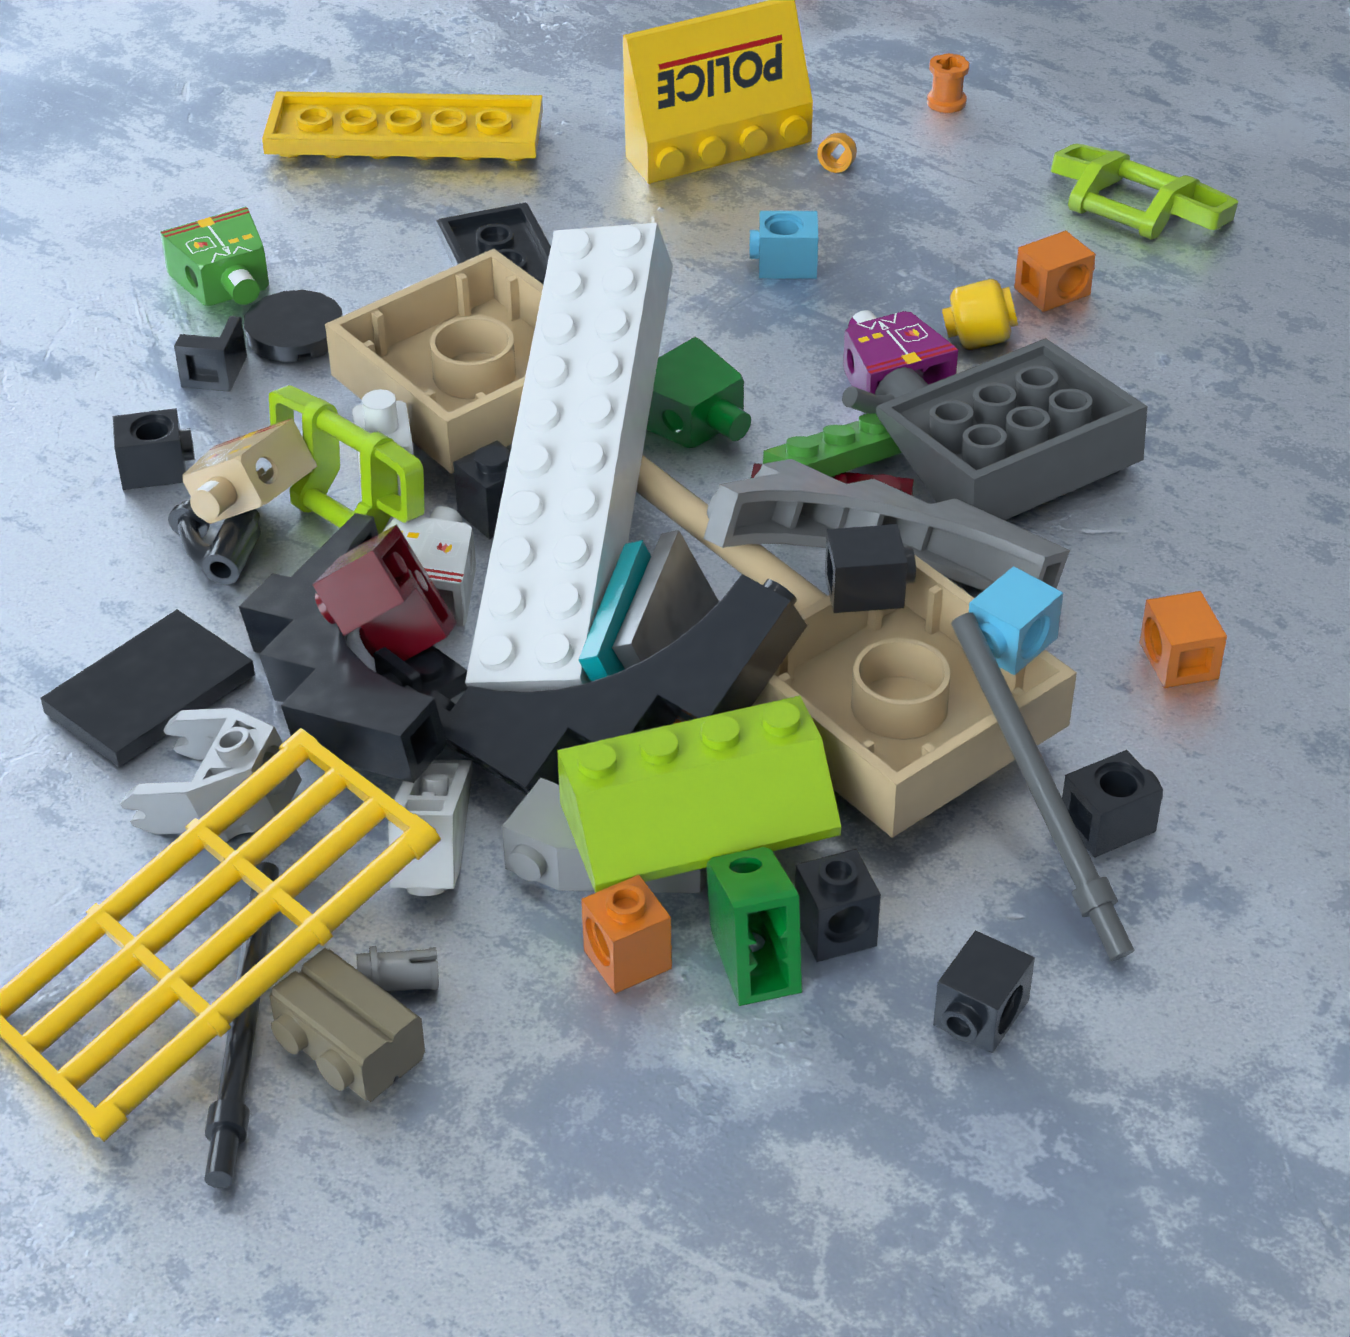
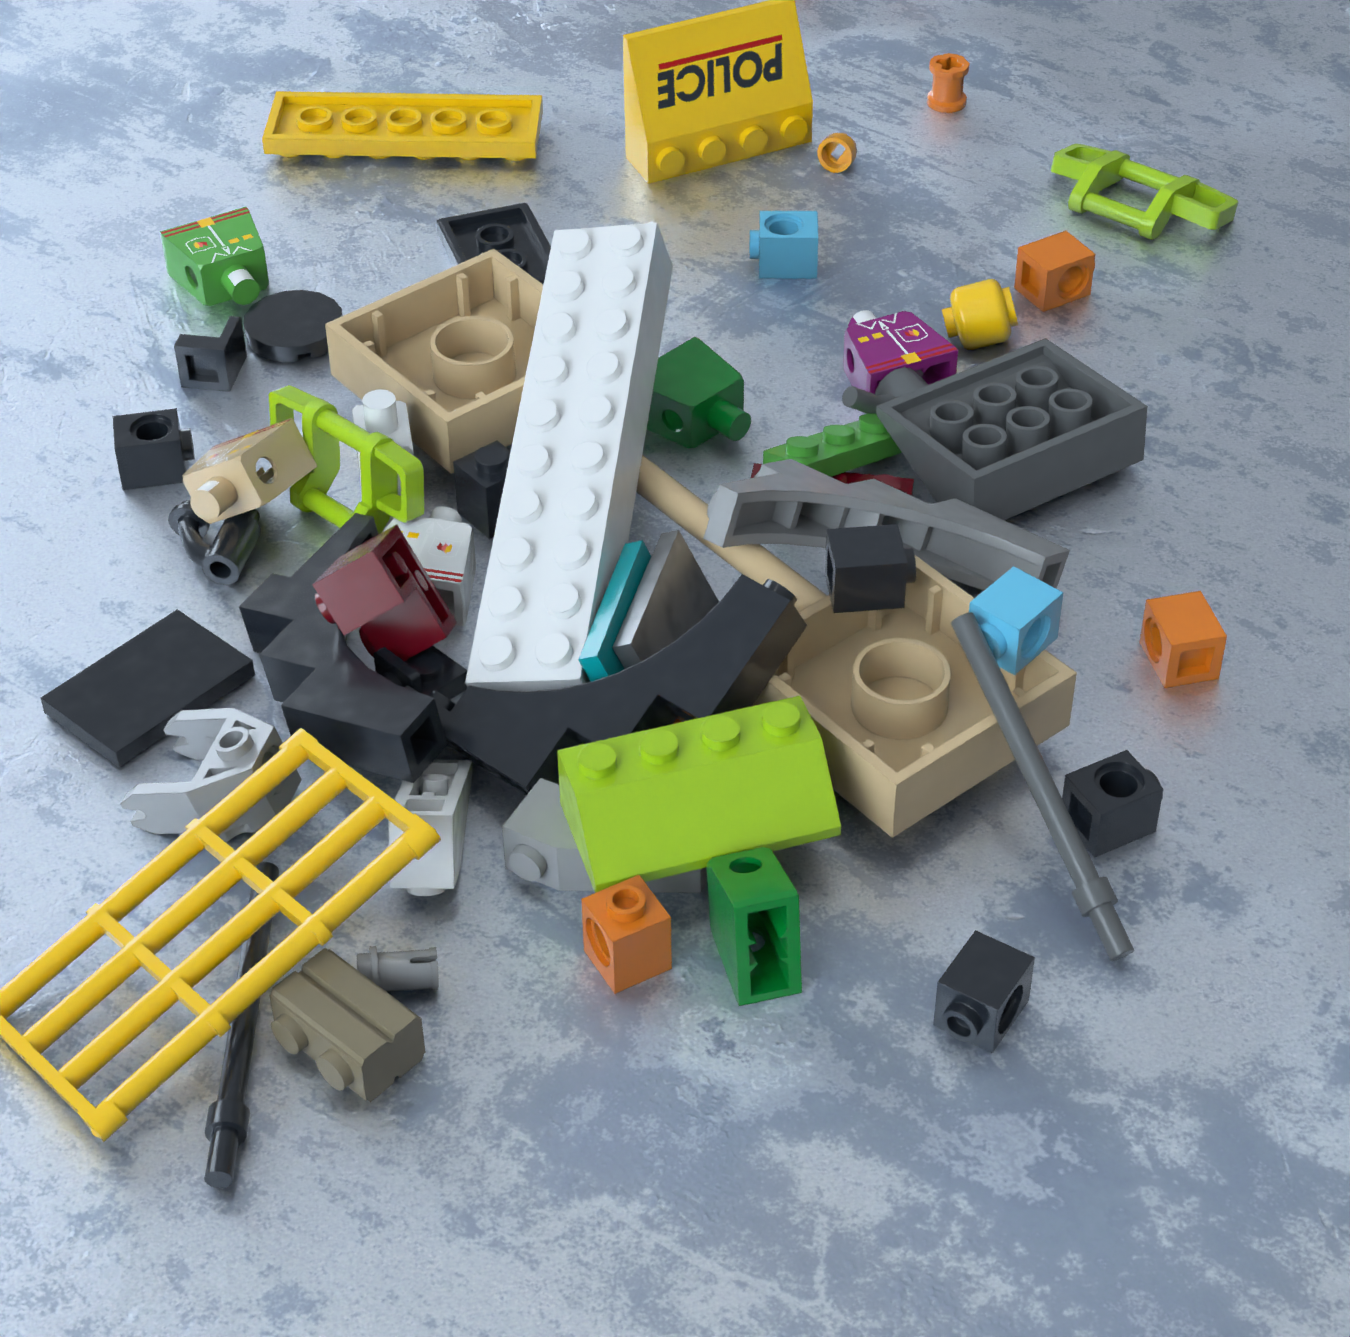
black brick [795,849,881,962] -> none

